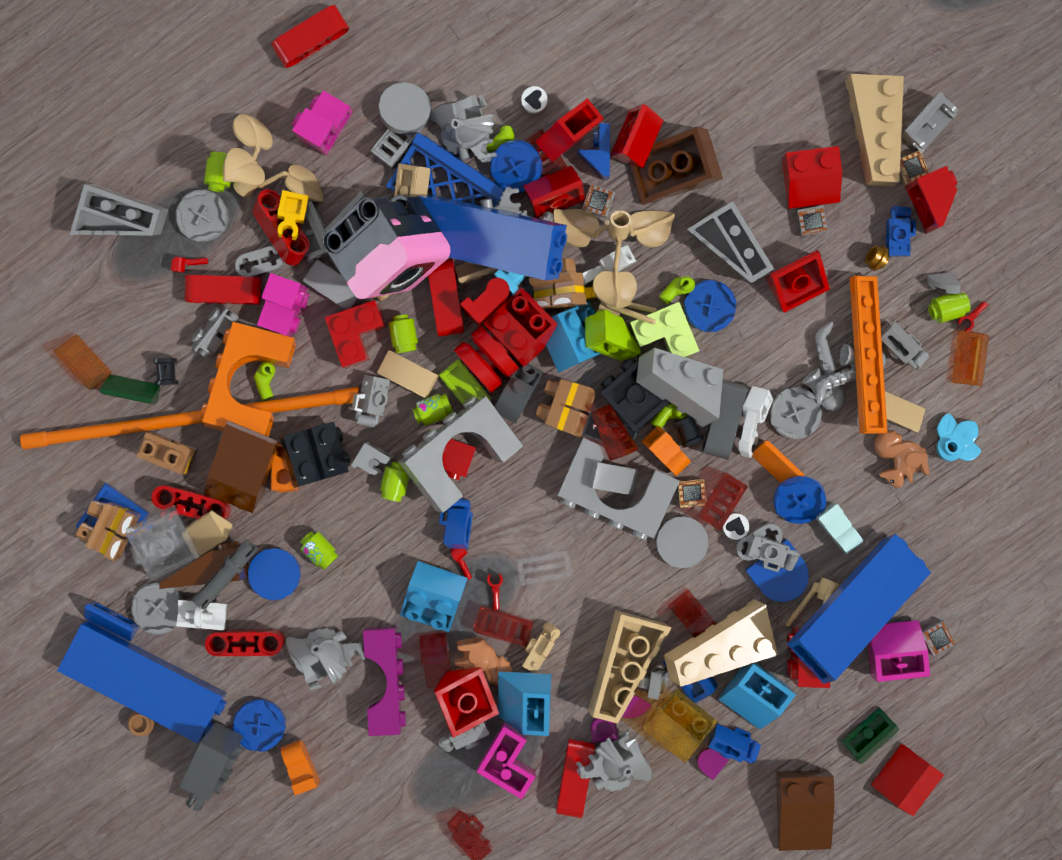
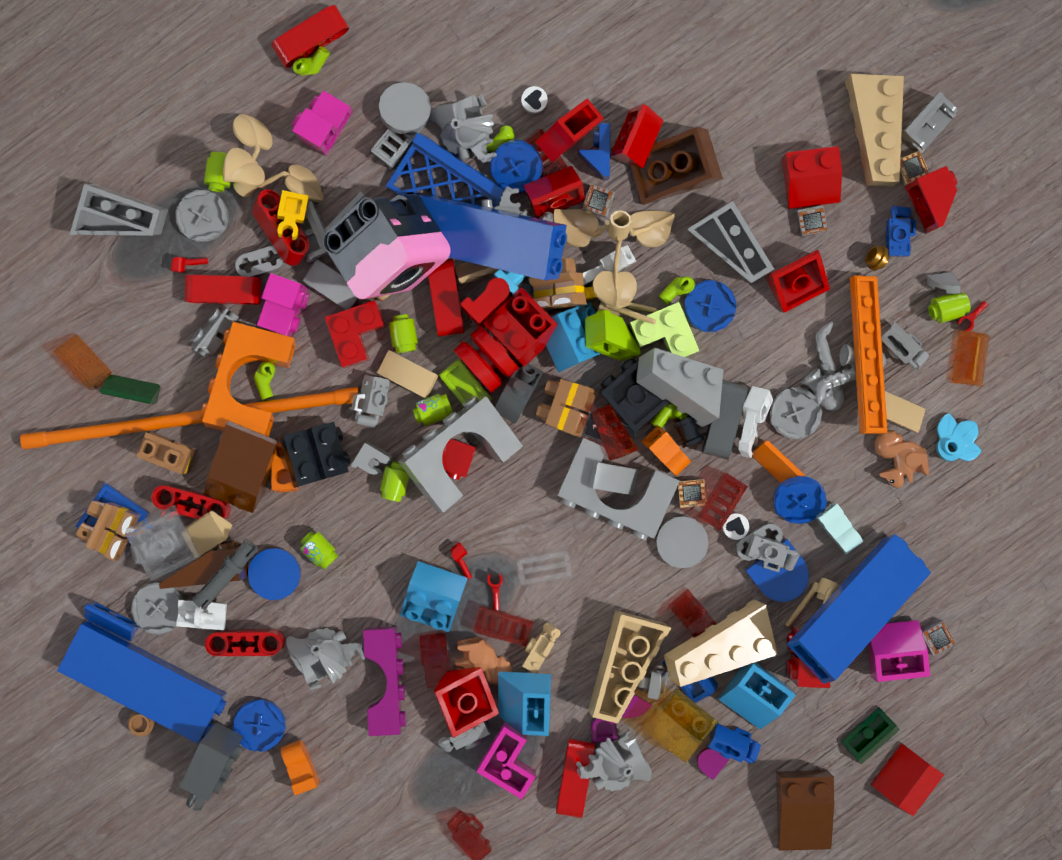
black bush [153,358,179,386] -> none
tan slope [394,163,430,209] -> none
blue piece [439,498,473,549] -> none
none -> lime arm [293,46,330,76]

